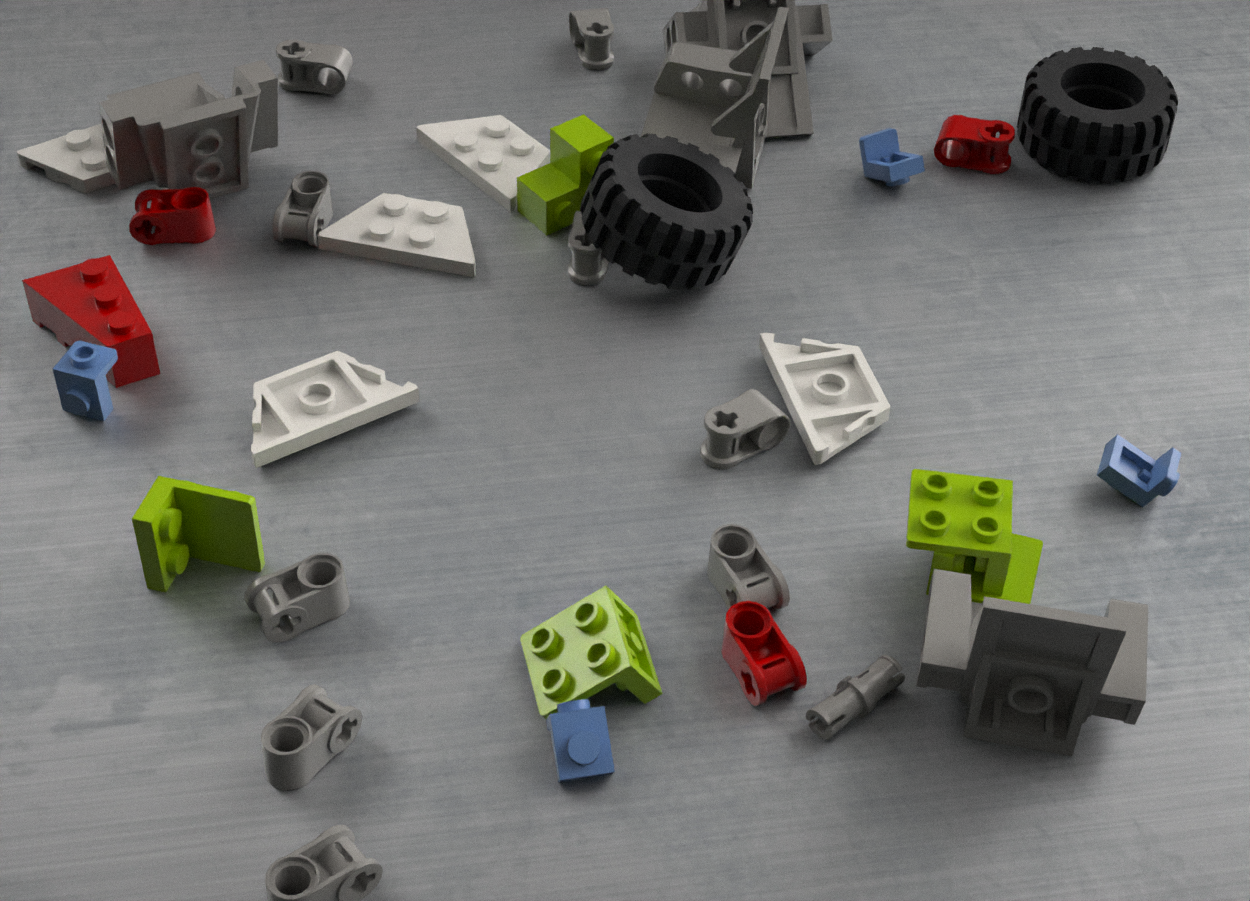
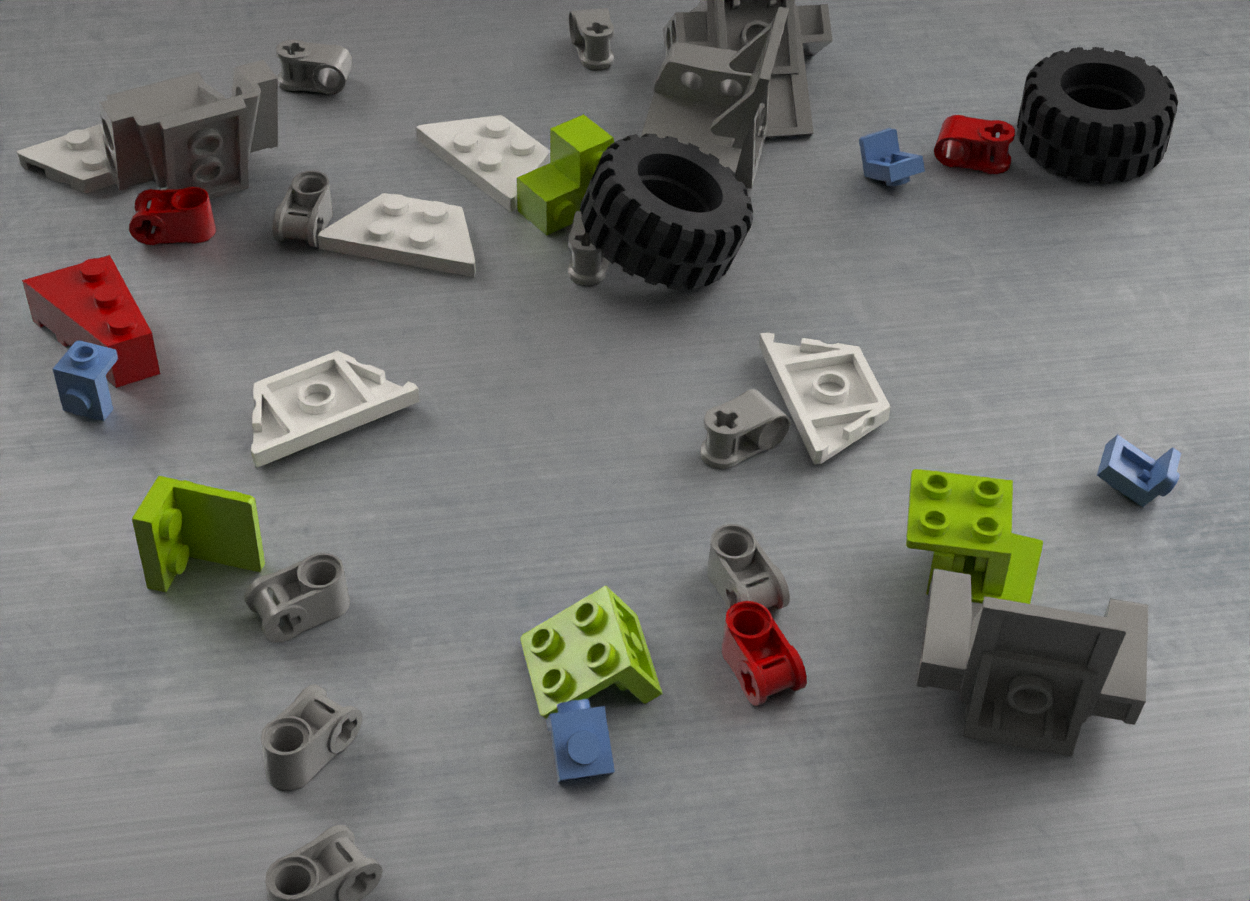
light grey pin [806,655,905,740] -> none

